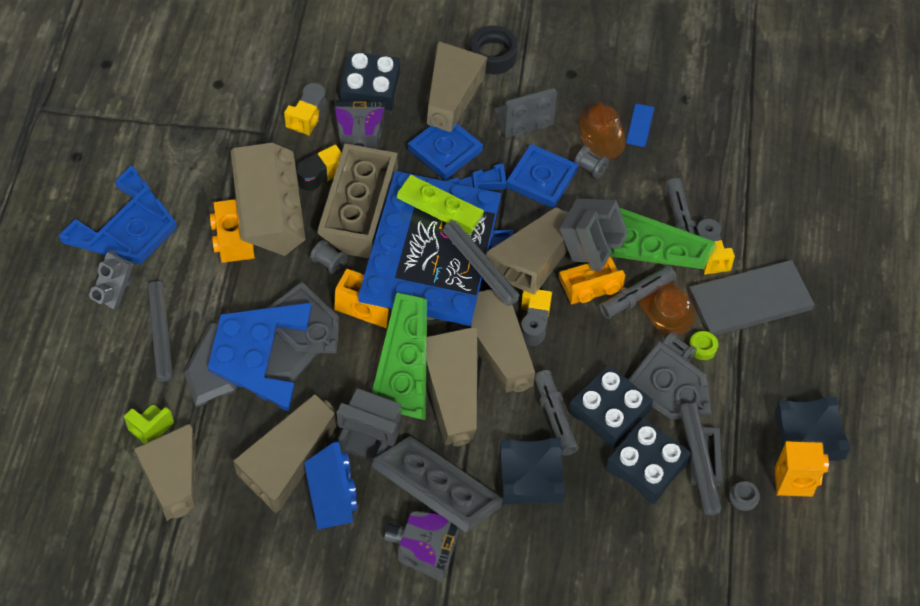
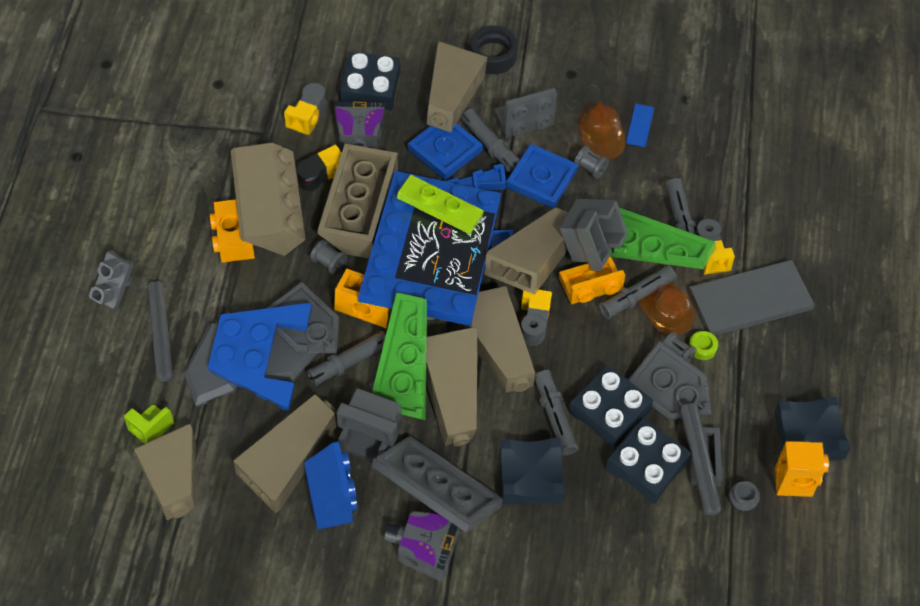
blue wing [59,166,177,265] -> none
dark grey axle [443,220,519,306] -> none
none -> dark grey pin [306,331,386,387]
none -> dark grey pin [461,108,520,172]

